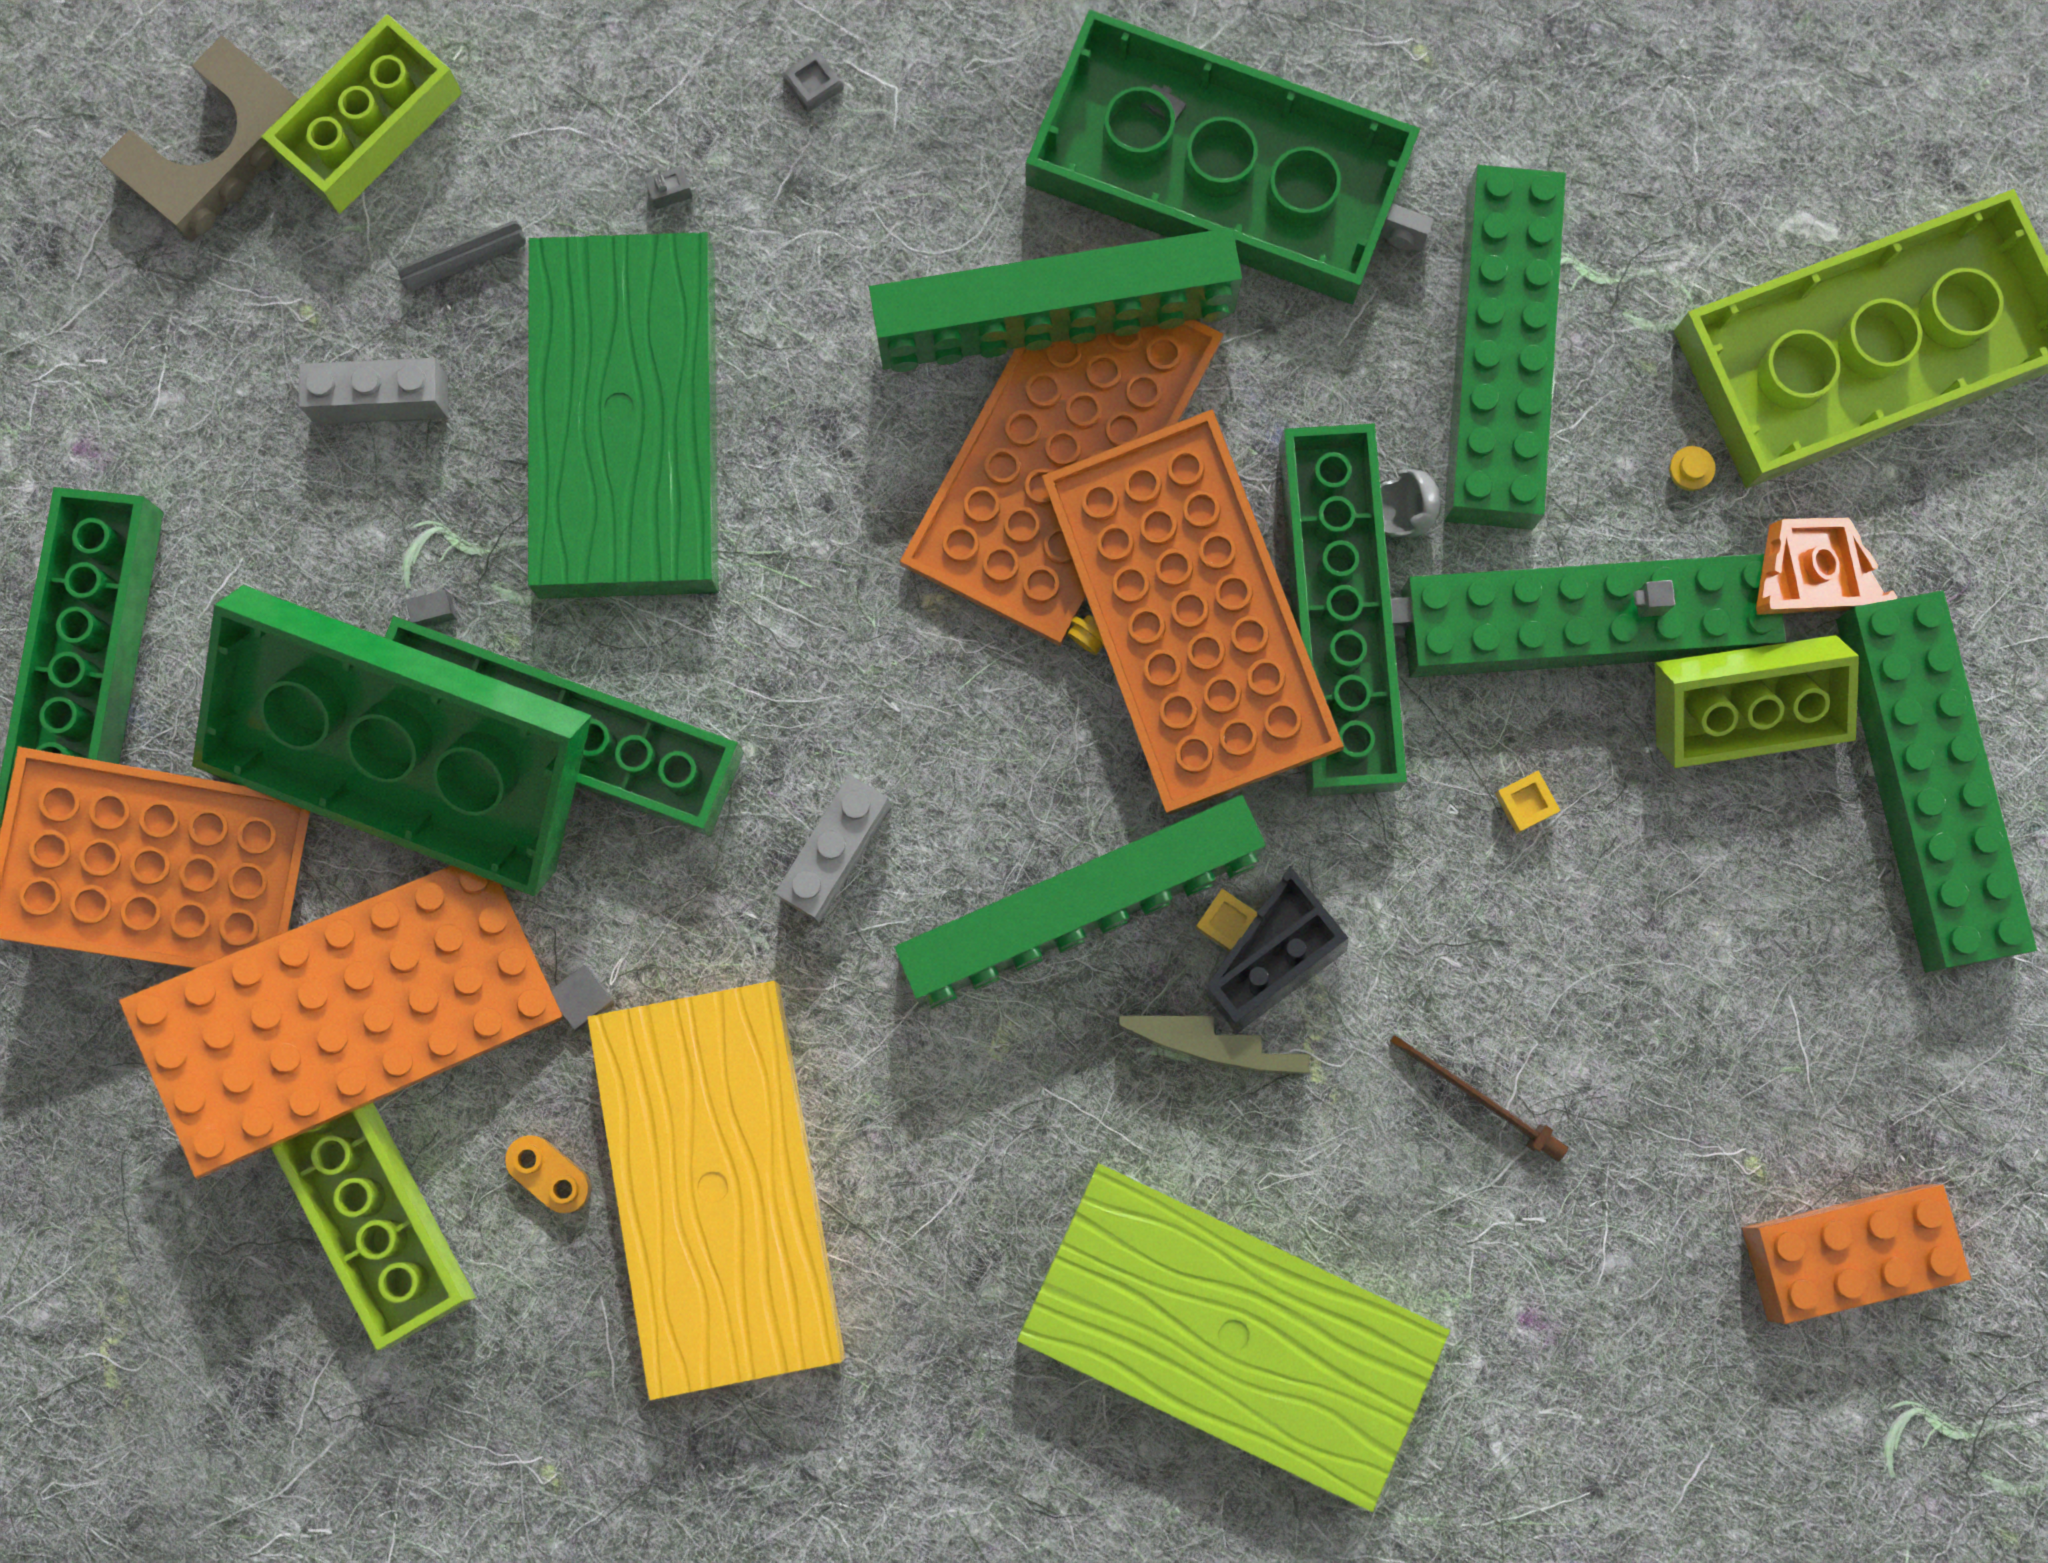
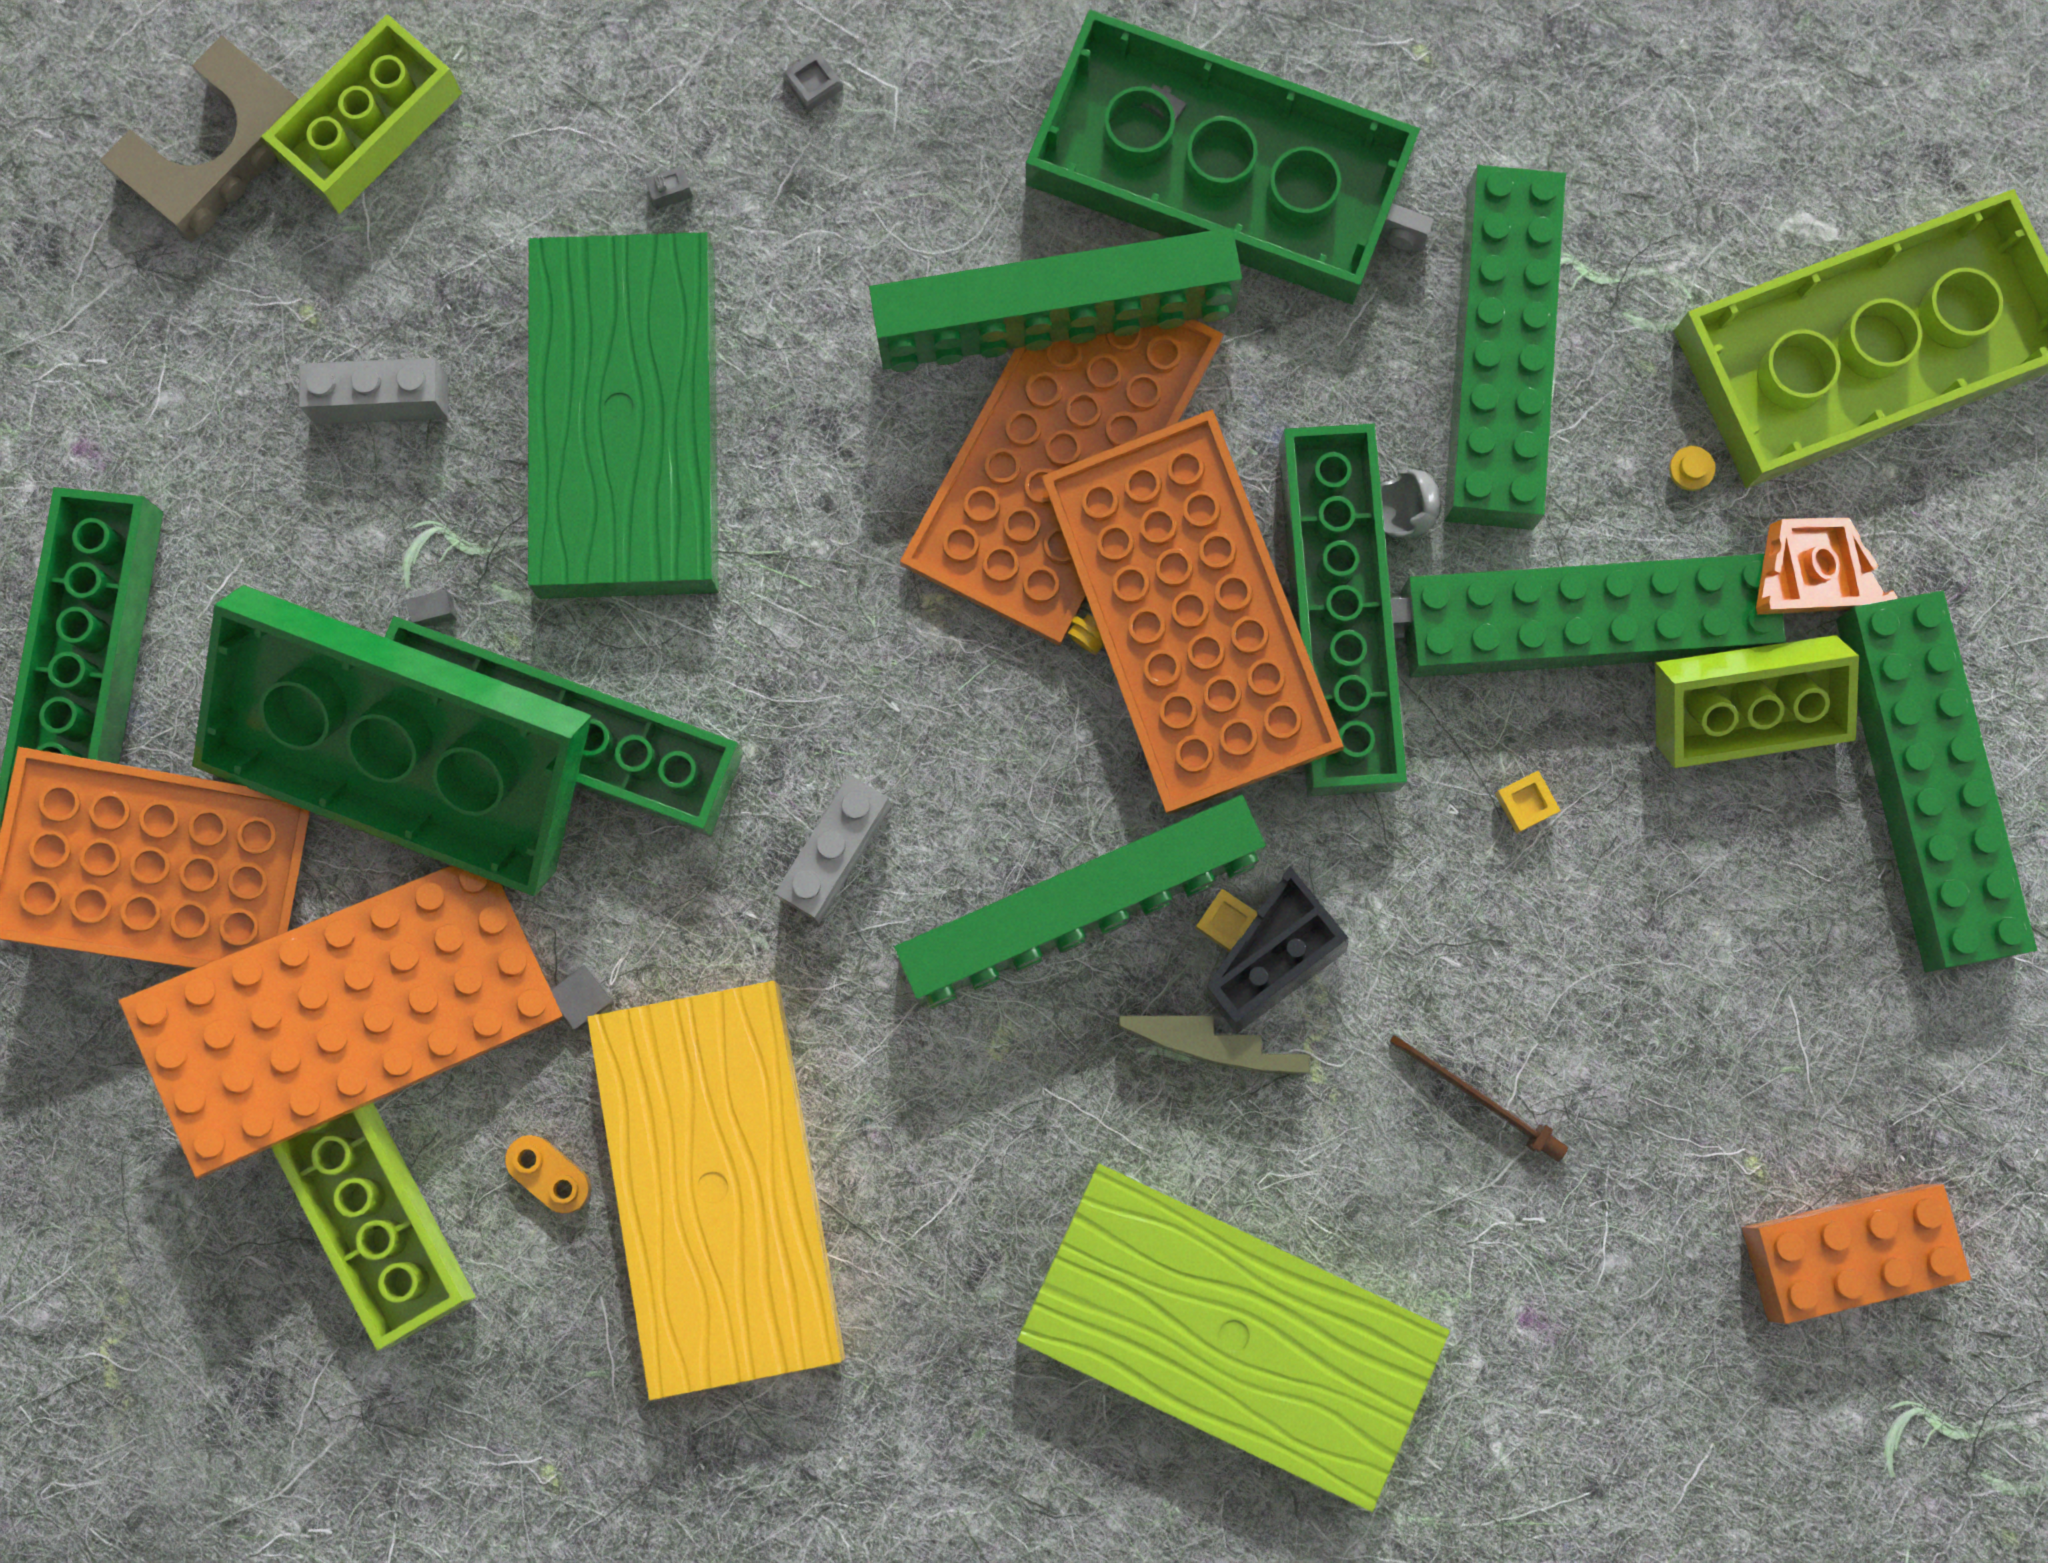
dark grey axle [398,221,526,291] -> none
flat silver piece [1633,580,1675,617] -> none

